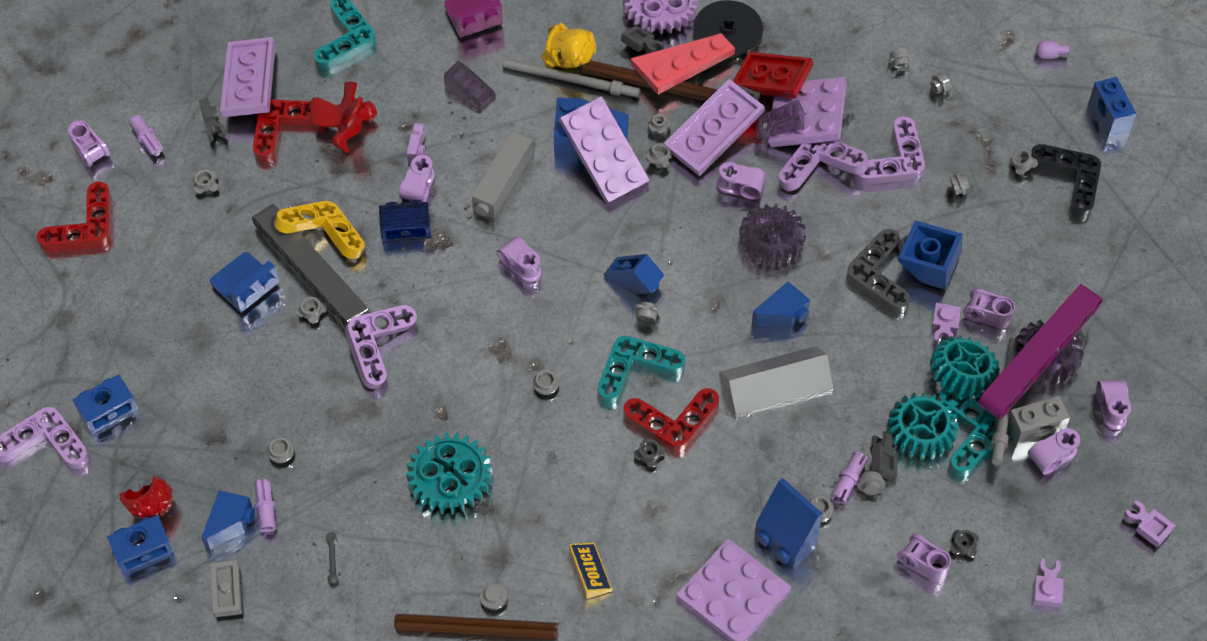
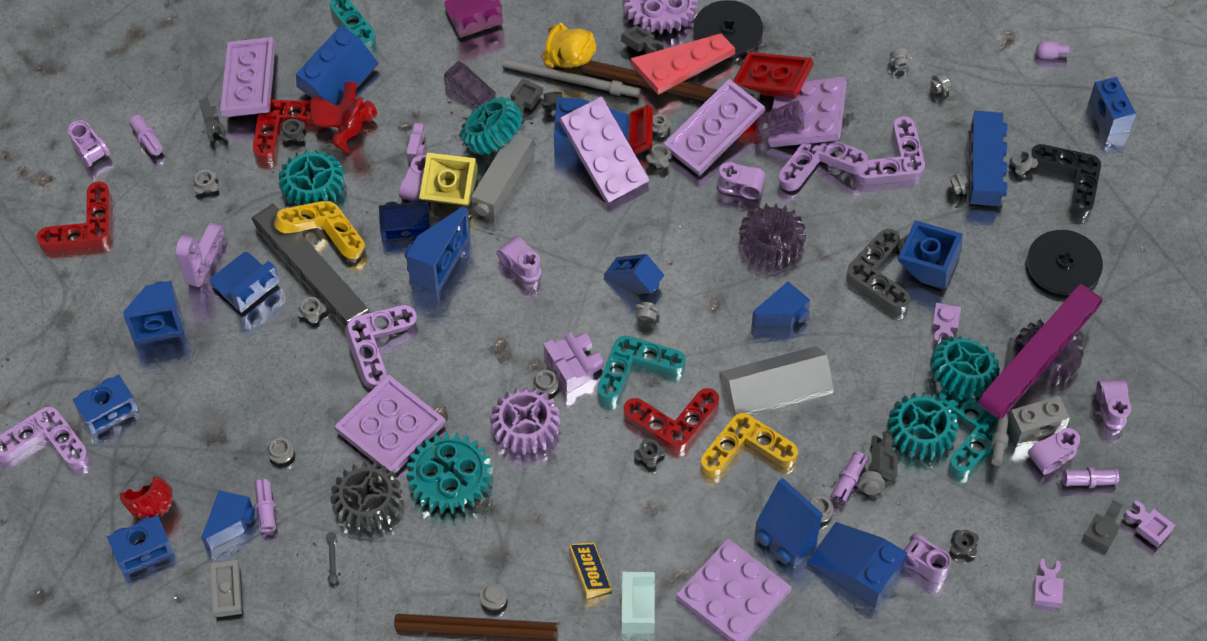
lavender piece [963,288,1015,329] -> none
none -> blue slope [123,281,184,342]
none -> lavender beam [176,223,225,287]
none -> teal gear [278,149,345,206]
none -> dark grey plate [281,119,306,142]
none -> blue slope [296,25,378,105]
none -> dark grey gear [330,462,403,533]
none -> lavender plate [334,374,446,474]
none -> blue slope [405,207,470,293]
none -> light yellow slope [419,153,478,206]
none -> teal gear [460,96,523,155]
none -> lavender gear [490,386,561,455]
none -> dark grey plate [510,78,543,117]
none -> dark grey plate [541,92,563,109]
none -> lavender hips [543,332,604,393]
none -> light aqua panel [622,572,655,634]
none -> red tile [628,104,653,155]
none -> yellow beam [701,413,798,477]
none -> blue slope [807,522,908,607]
none -> blue brick [970,110,1007,206]
none -> black piece [1027,230,1103,295]
none -> lavender pin [1062,467,1119,488]
none -> dark grey plate [1083,500,1122,551]

